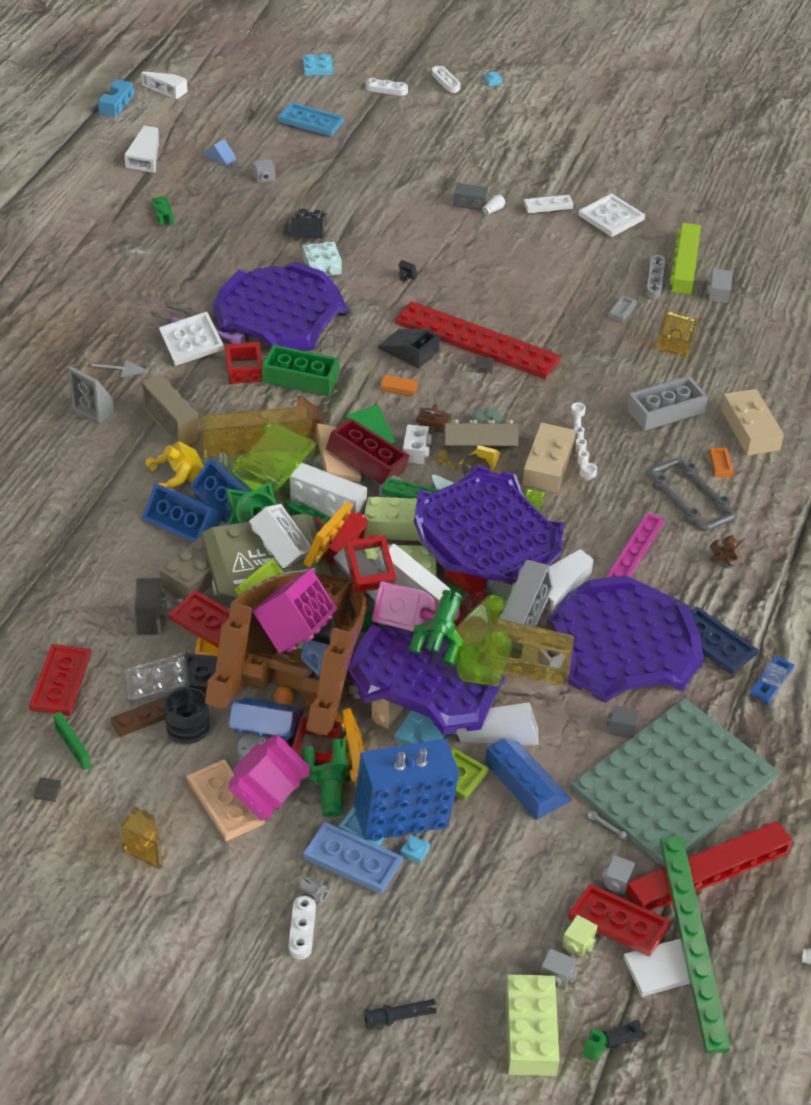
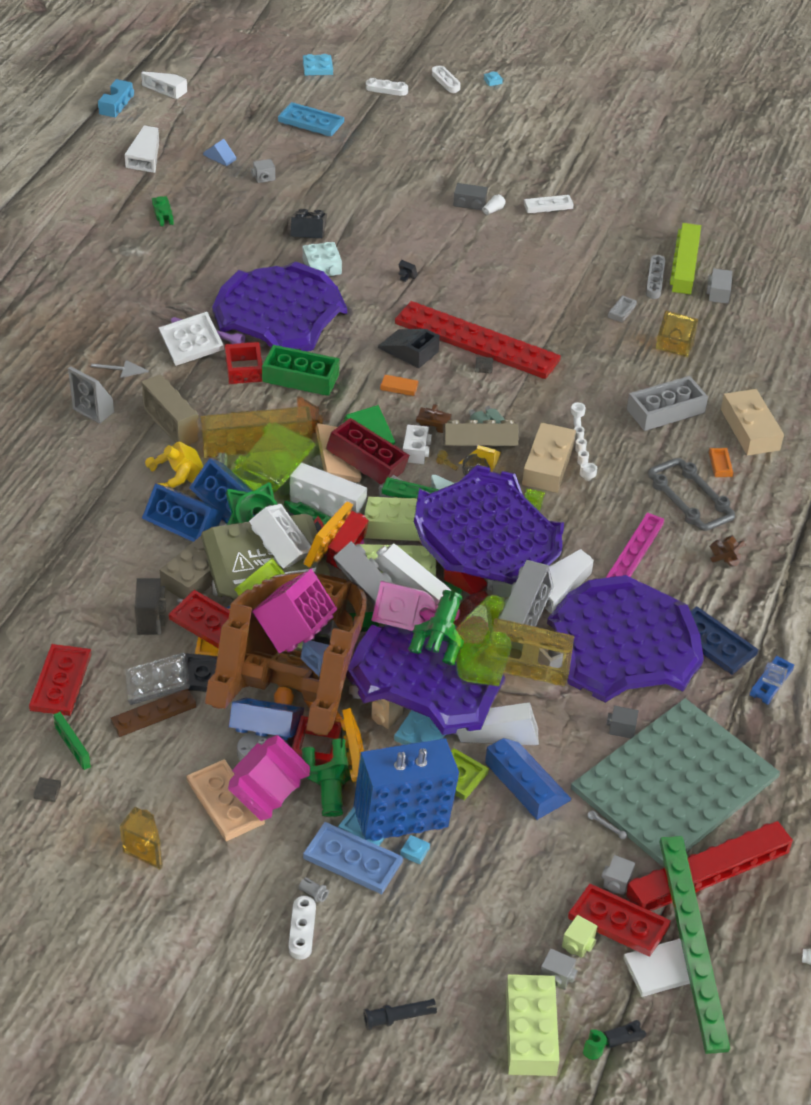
black wheel [163,687,210,744] -> none
red window [344,535,397,593] -> none
white plate [578,193,645,237] -> none

